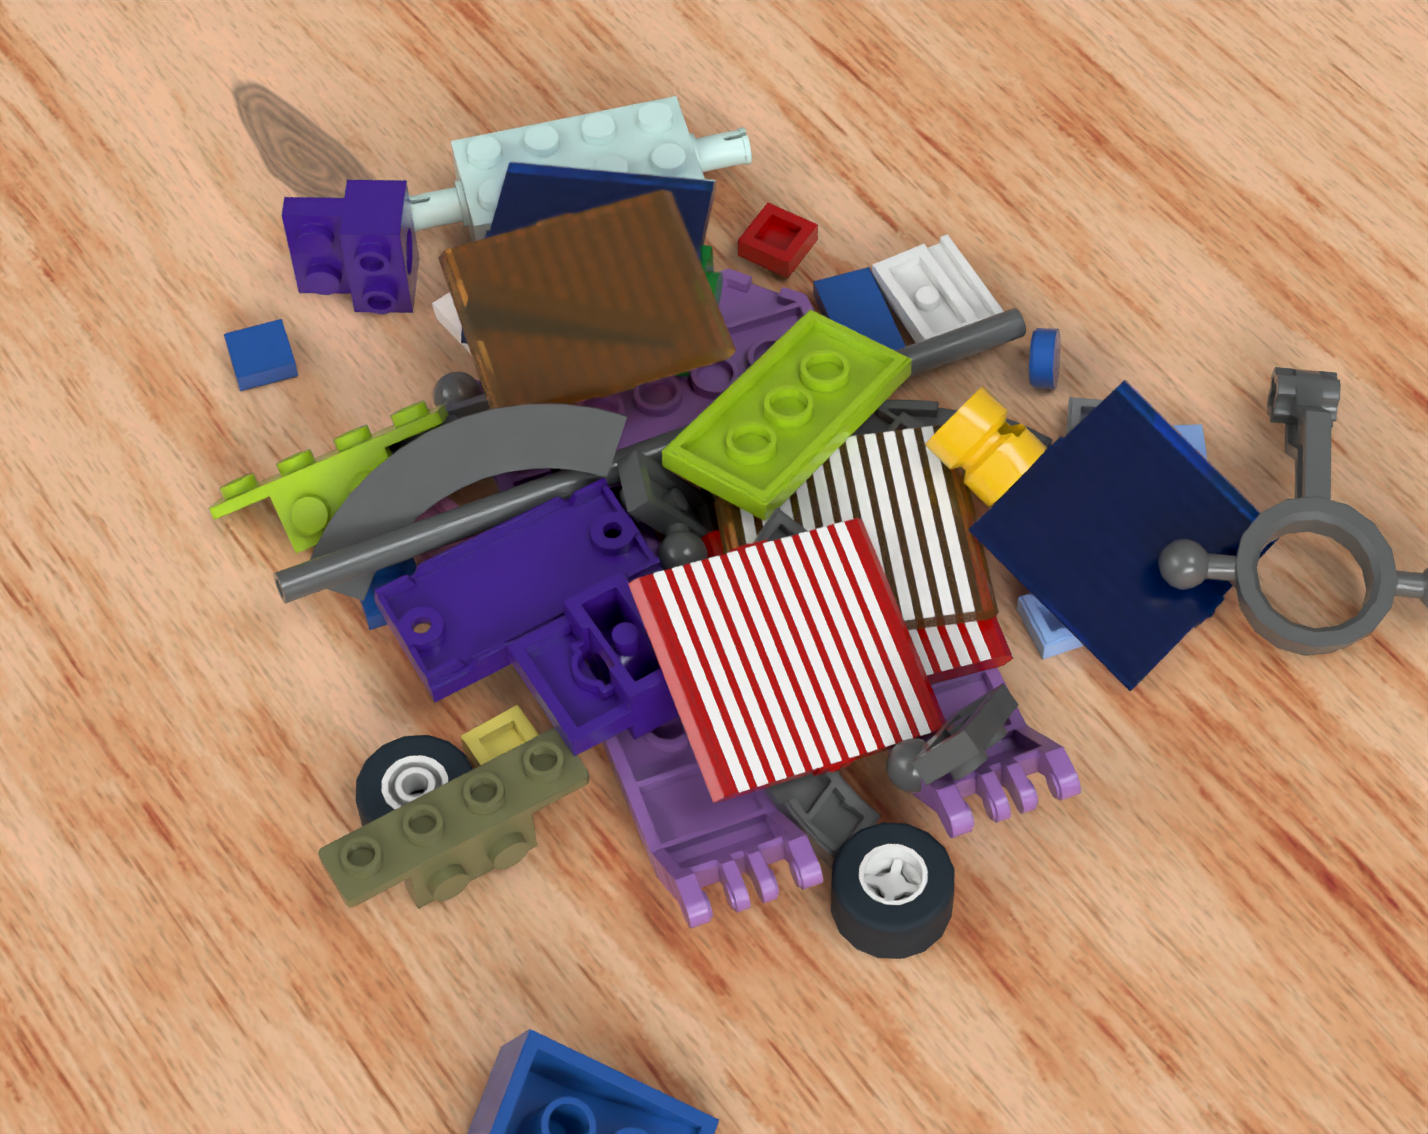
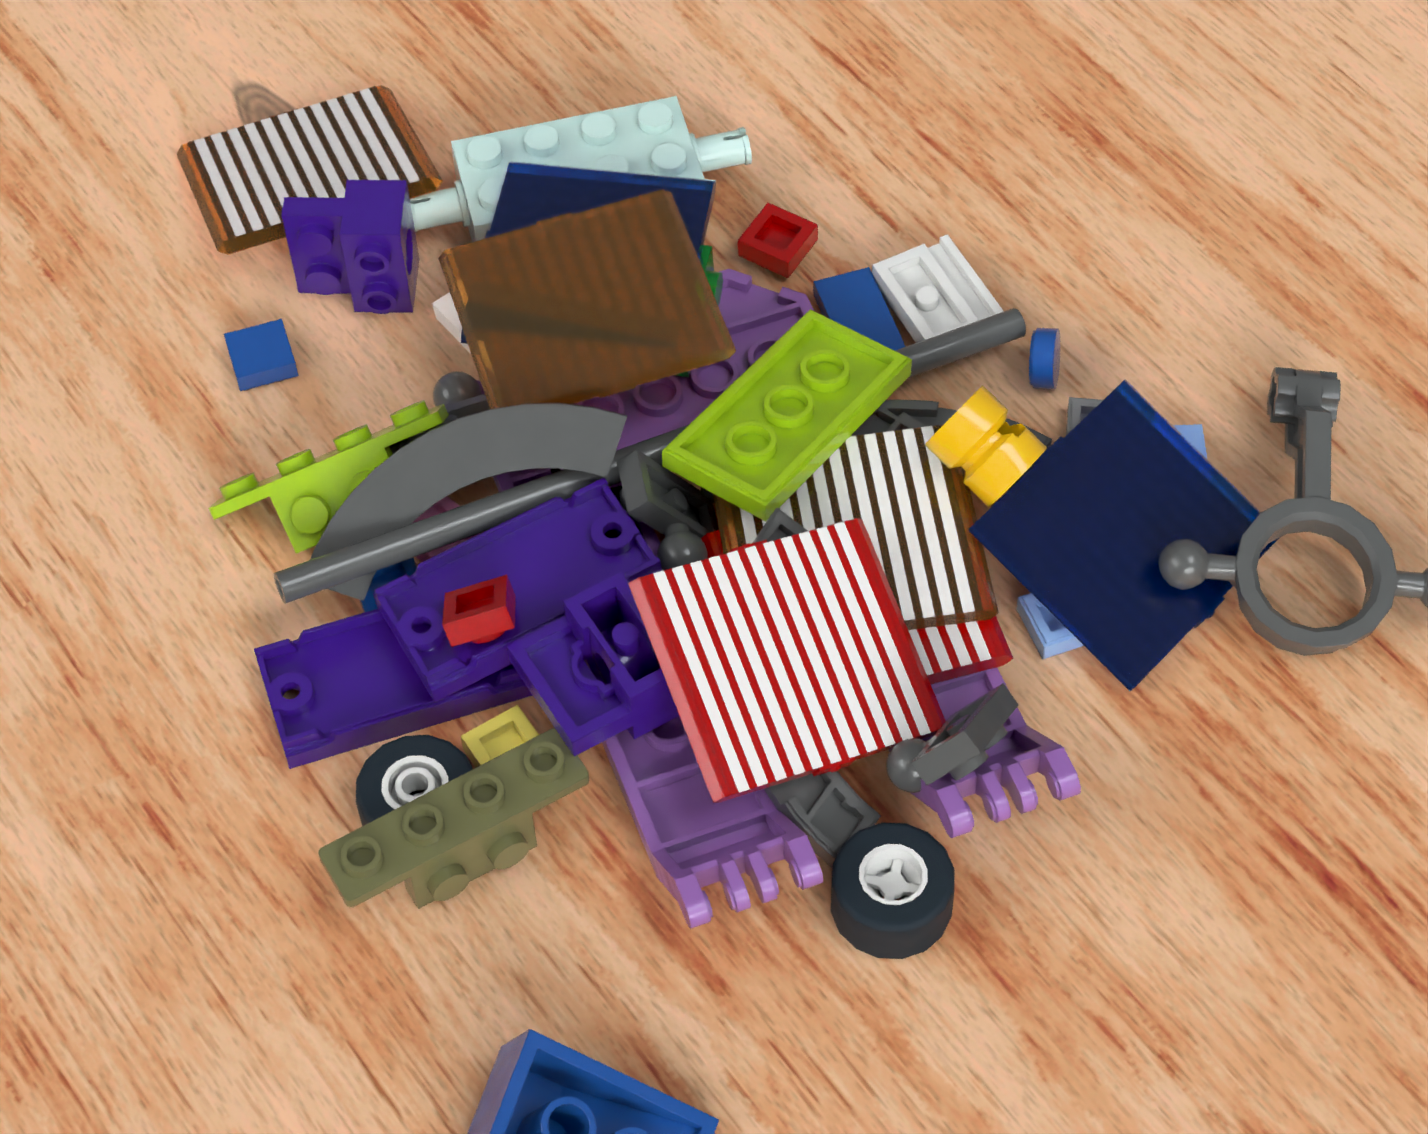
none -> piece [176,85,443,255]
none -> dark purple piece [254,609,533,769]
none -> red plate [442,574,516,647]

